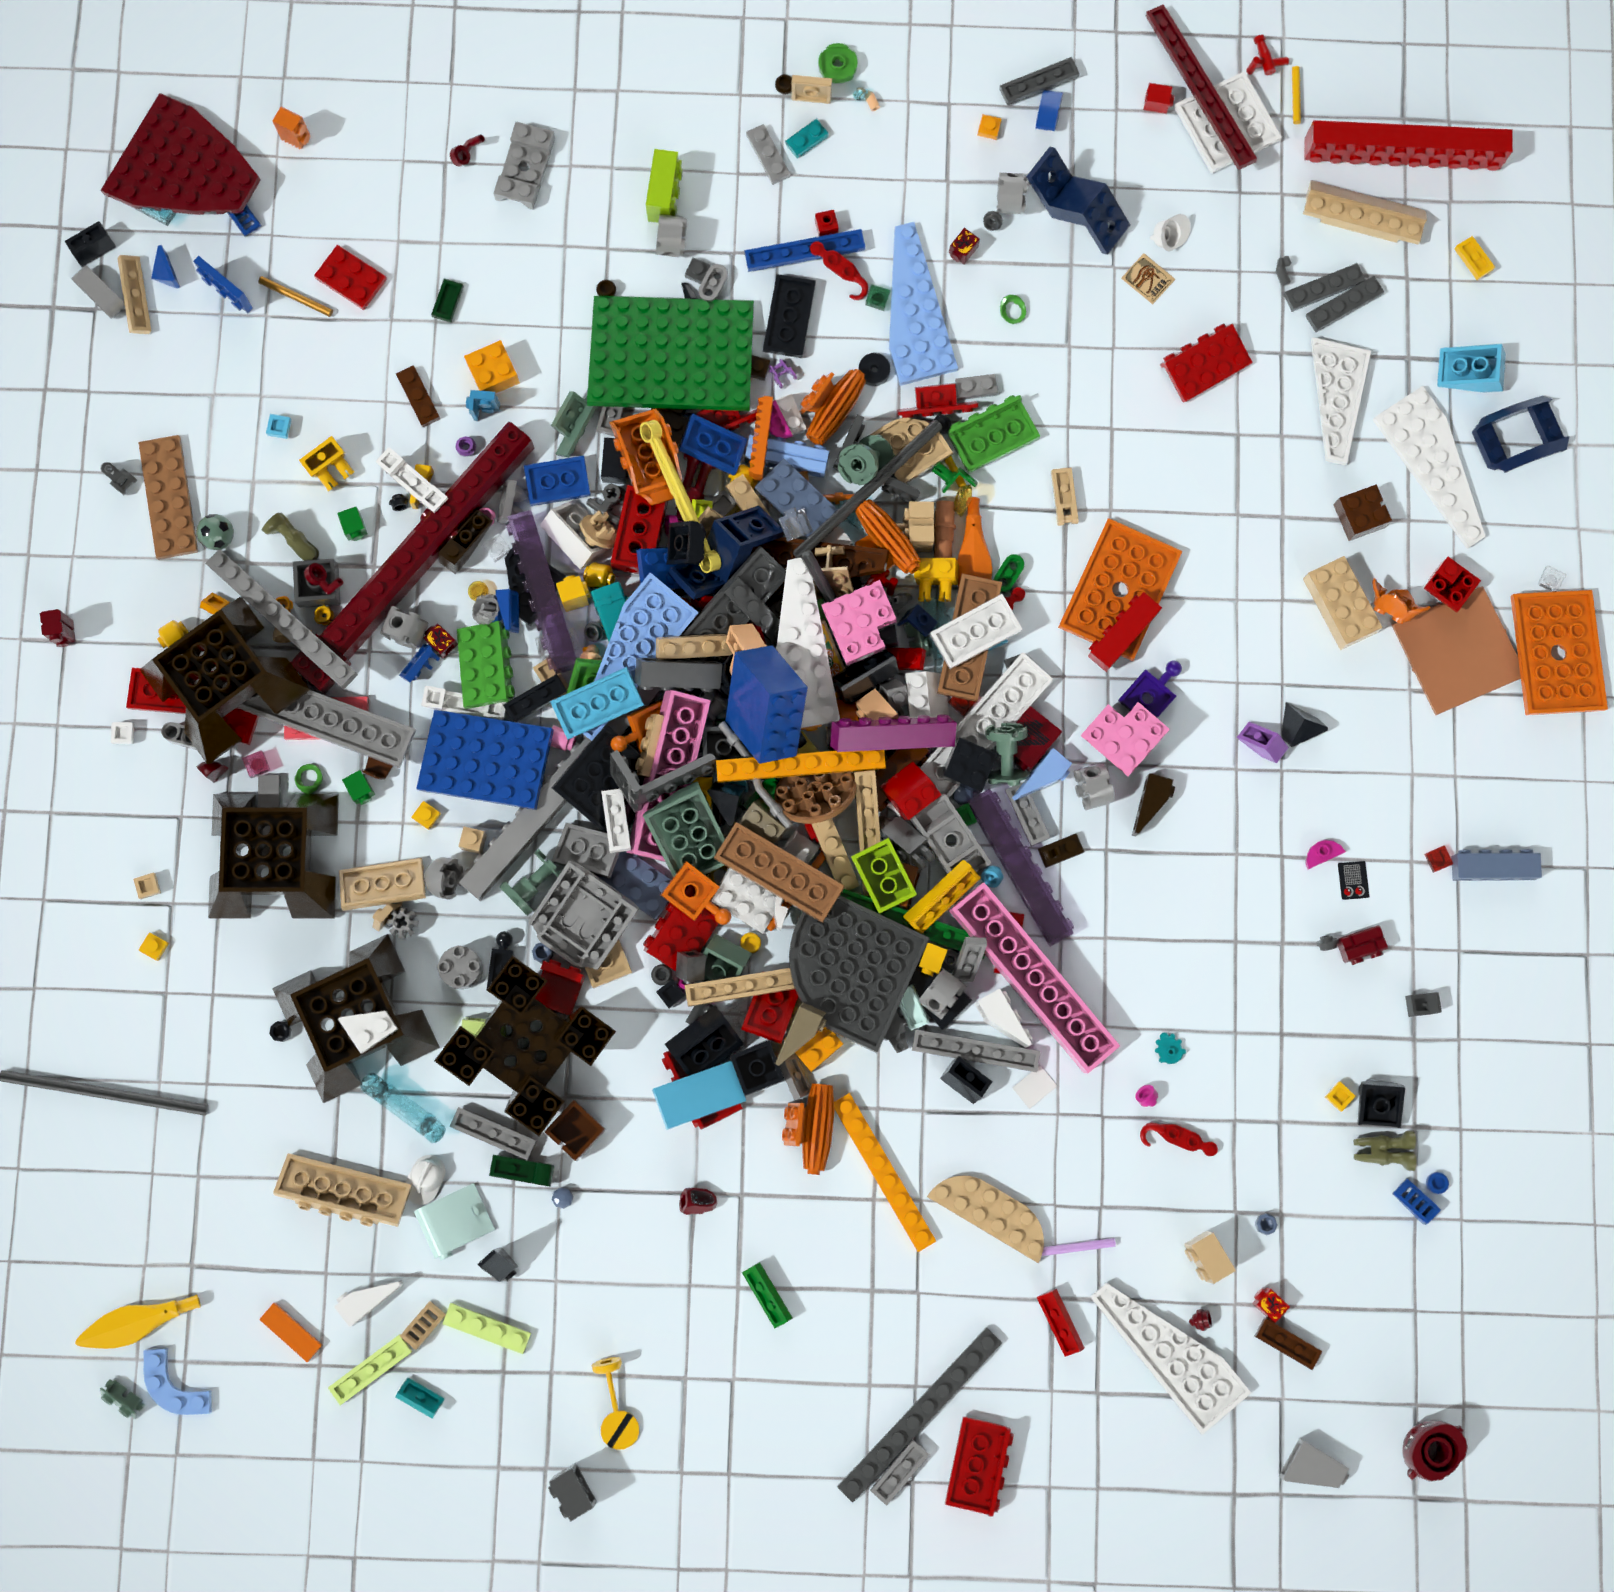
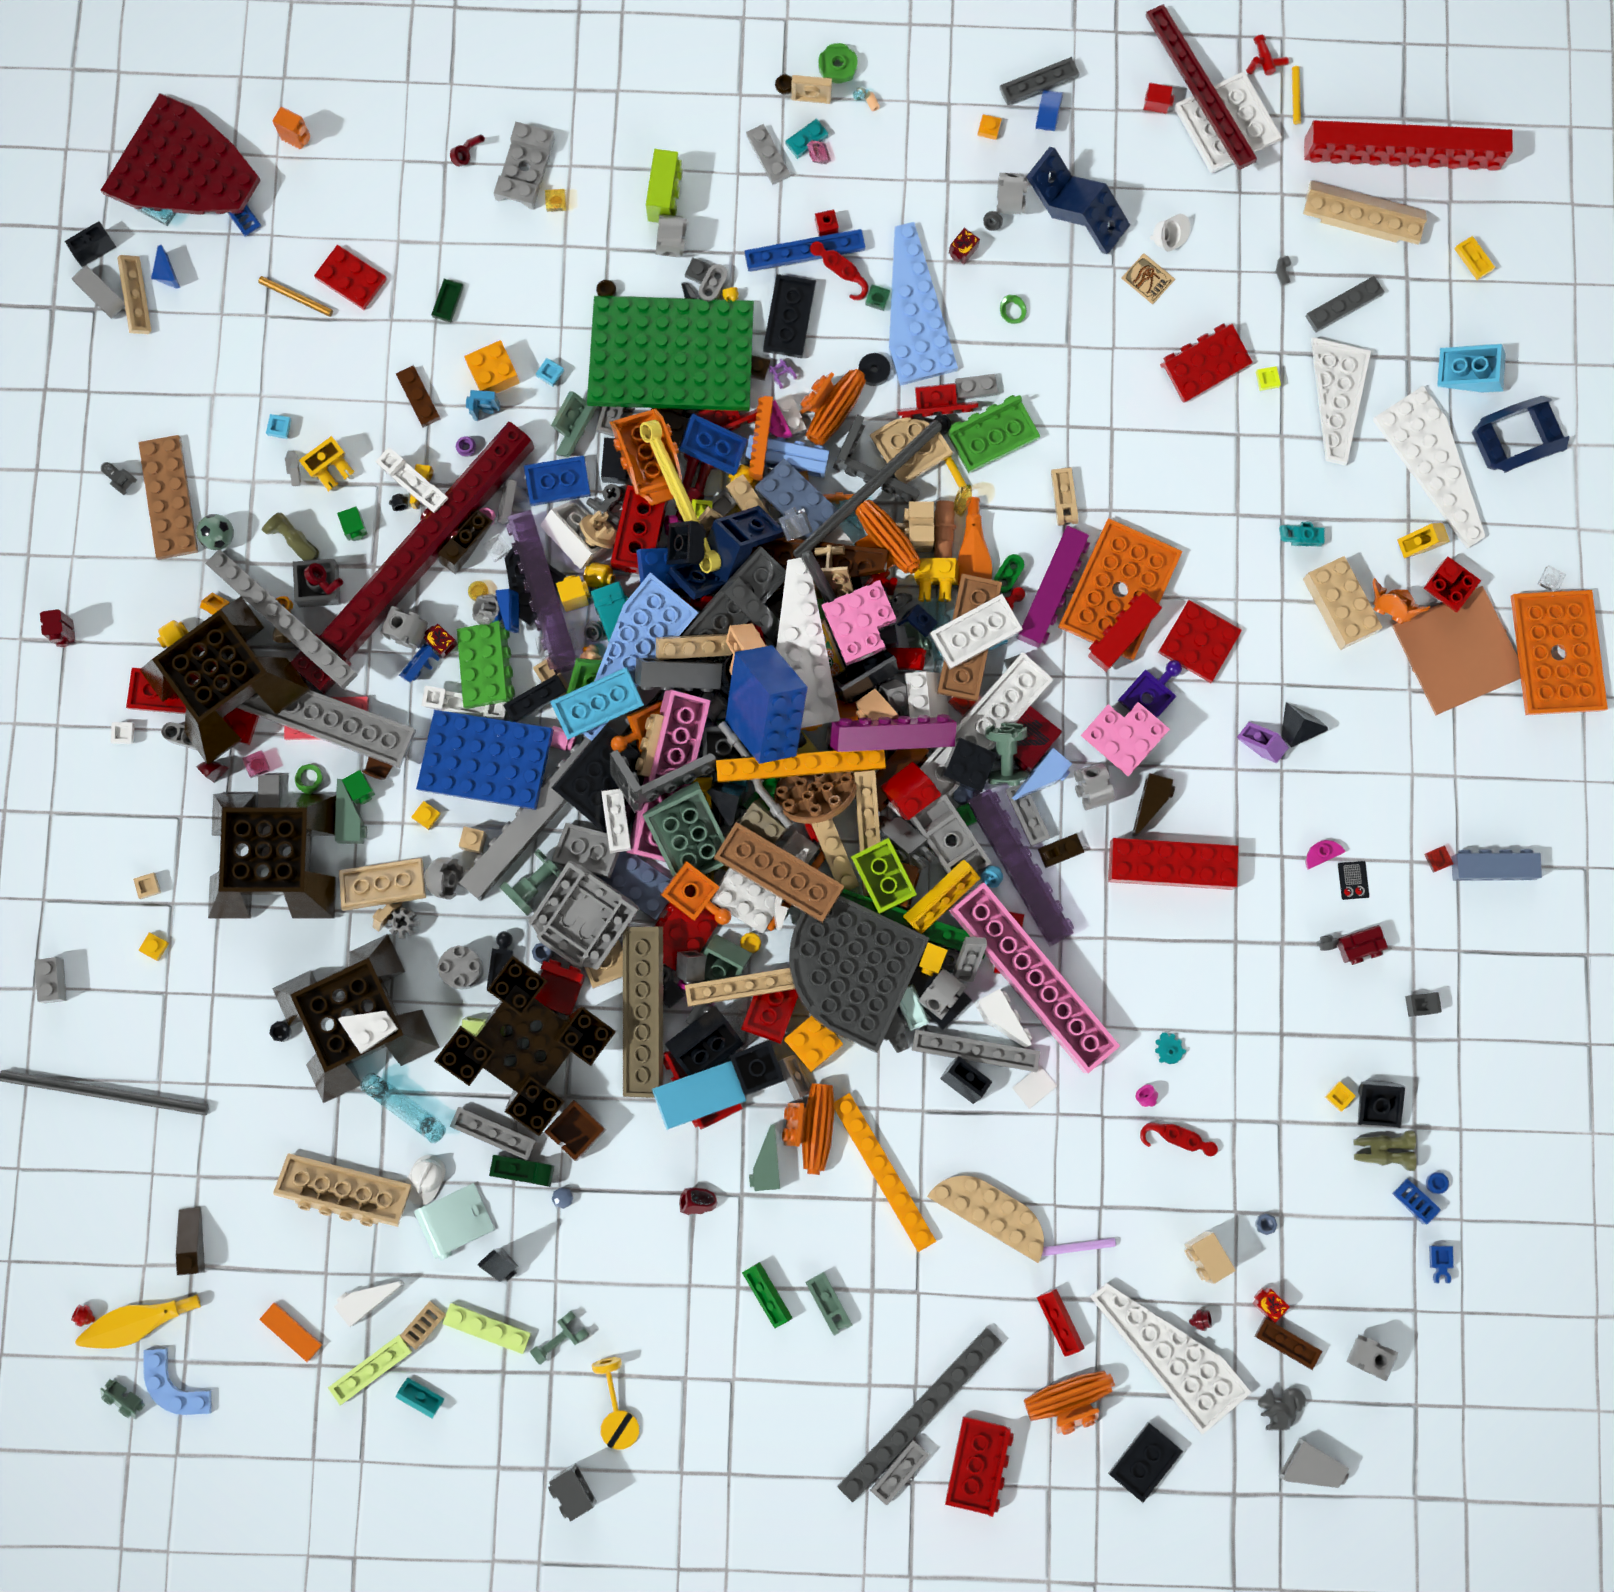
blue plate [193,255,253,314] -> none
yellow plate [314,606,334,626] -> none
dark tan slope [775,1002,827,1066] -> none
sand green piece [838,434,895,485] -> none
green bracket [931,461,978,493] -> none
dark grey plate [1284,263,1365,312] -> none
reddish brown piece [1333,484,1392,541] -> none
dark red piece [1402,1421,1468,1482] -> none
none -> light grey brick [34,957,67,1004]
none -> red plate [71,1305,95,1327]
none -> dark brown slope [175,1207,205,1276]
none -> light grey slope [285,451,301,486]
none -> sand green slope [335,779,367,844]
none -> sand green bar [530,1311,589,1365]
none -> medium azure plate [536,358,564,387]
none -> clear yellow plate [545,189,567,212]
none -> dark tan plate [623,927,663,1098]
none -> yellow hinge [722,287,739,301]
none -> sand green slope [749,1124,780,1191]
none -> sand green plate [805,1272,853,1336]
none -> clear pink plate [807,140,831,164]
none -> magenta brick [1017,525,1090,648]
none -> orange plate [1023,1371,1115,1435]
none -> red brick [1108,838,1238,890]
none -> black plate [1108,1422,1183,1503]
none -> red plate [1158,600,1242,683]
none -> neon yellow plate [1255,366,1281,391]
none -> dark grey animal [1258,1387,1306,1430]
none -> teal piece [1279,522,1325,547]
none -> light grey brick [1346,1335,1398,1381]
none -> yellow slope [1397,523,1450,558]
none -> blue plate [1429,1246,1454,1284]

